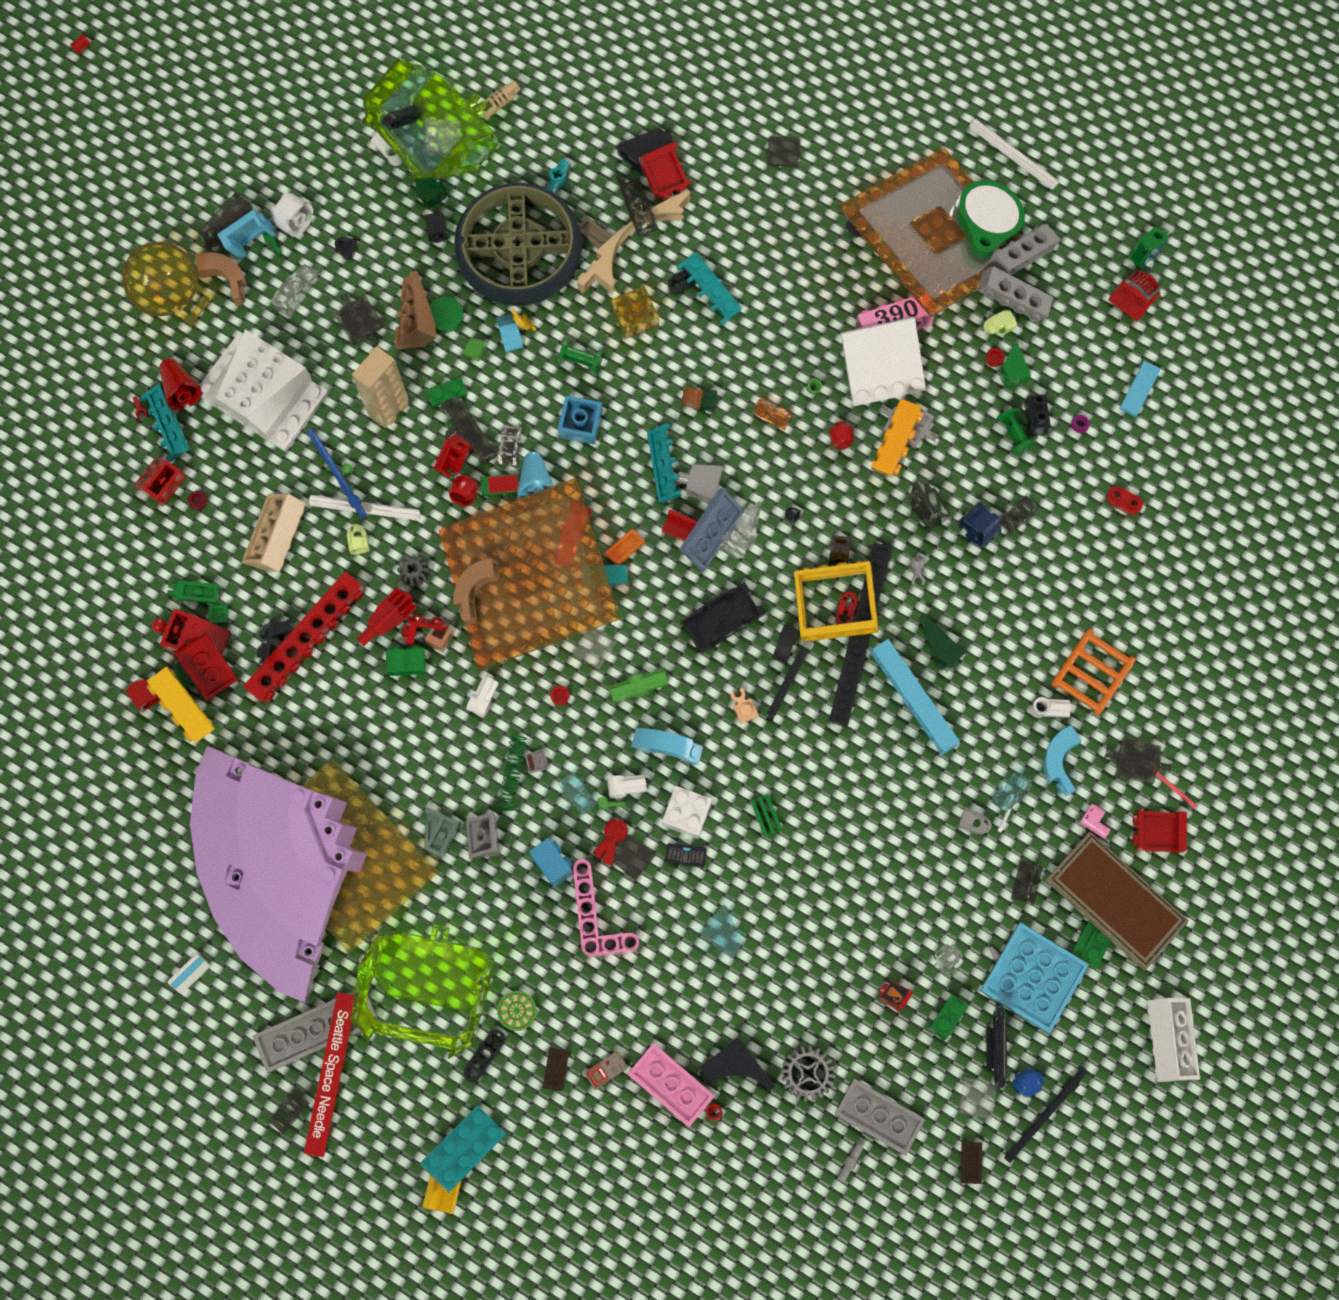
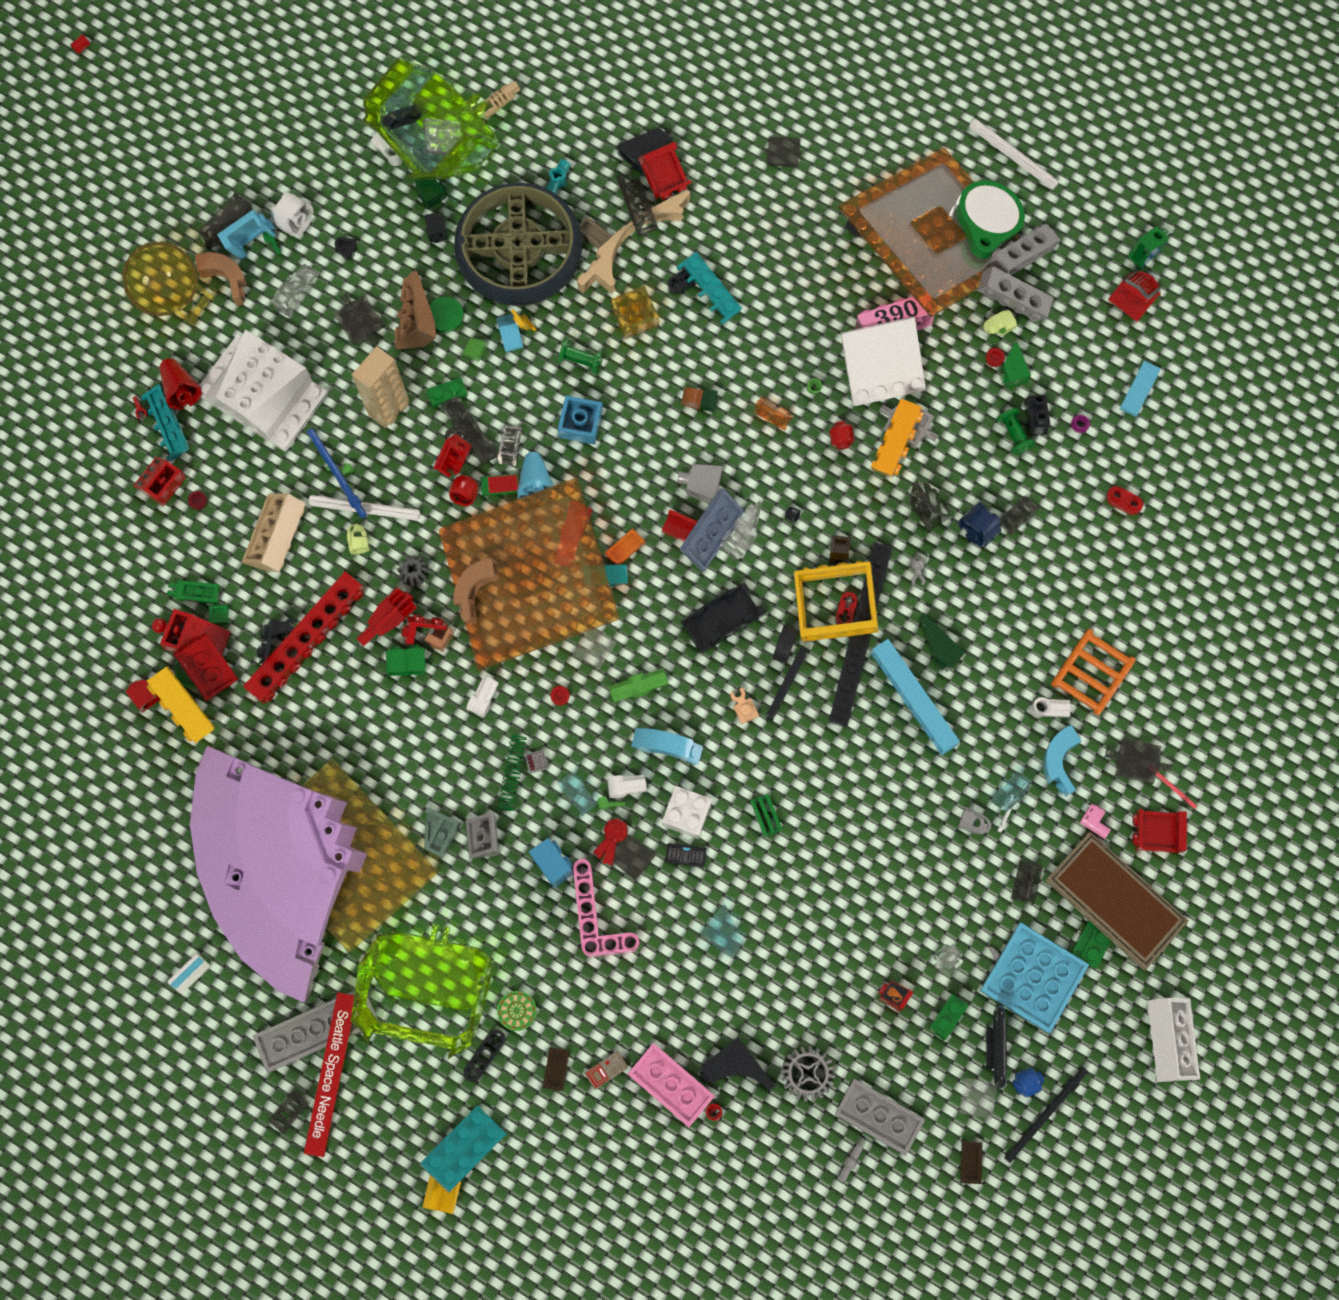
teal hinge [647,424,682,503] -> none

